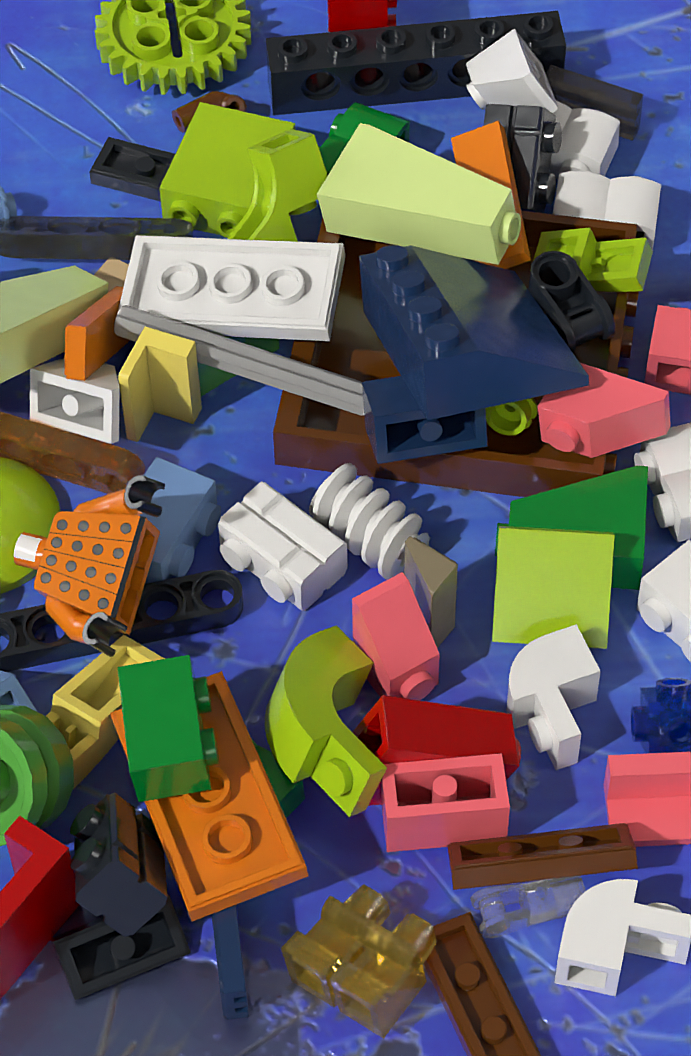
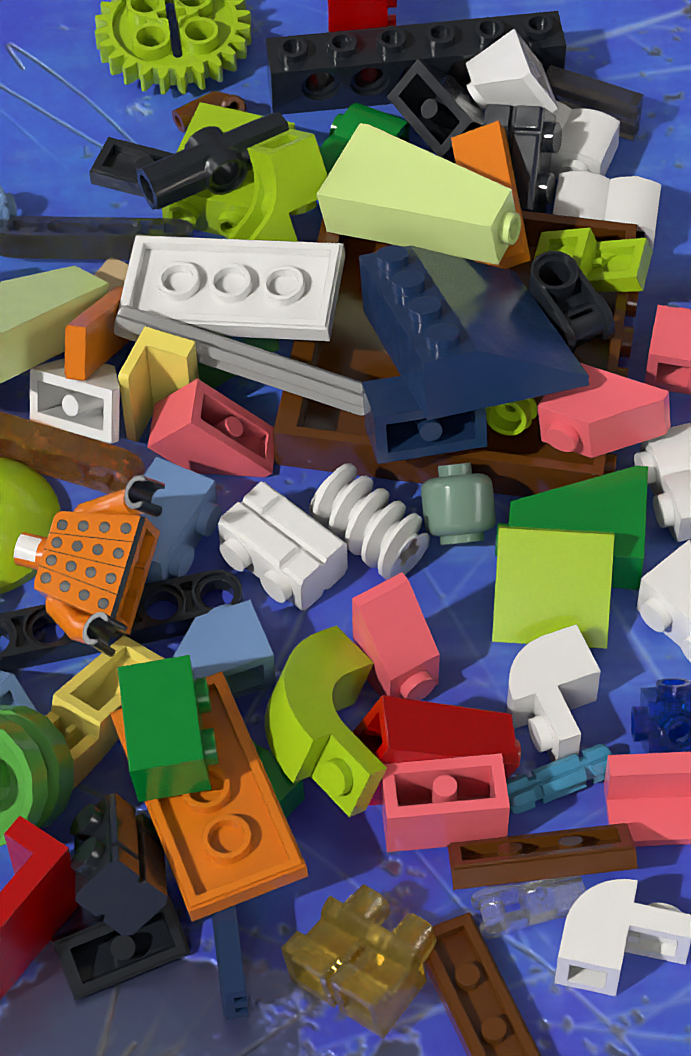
dark tan slope [404,536,458,648] -> none
none -> black piece [137,111,289,210]
none -> coral slope [147,378,274,477]
none -> medium blue slope [173,600,276,699]
none -> black brick [387,59,485,164]
none -> sand green head [421,463,496,545]
none -> dark azure axle [506,744,612,814]

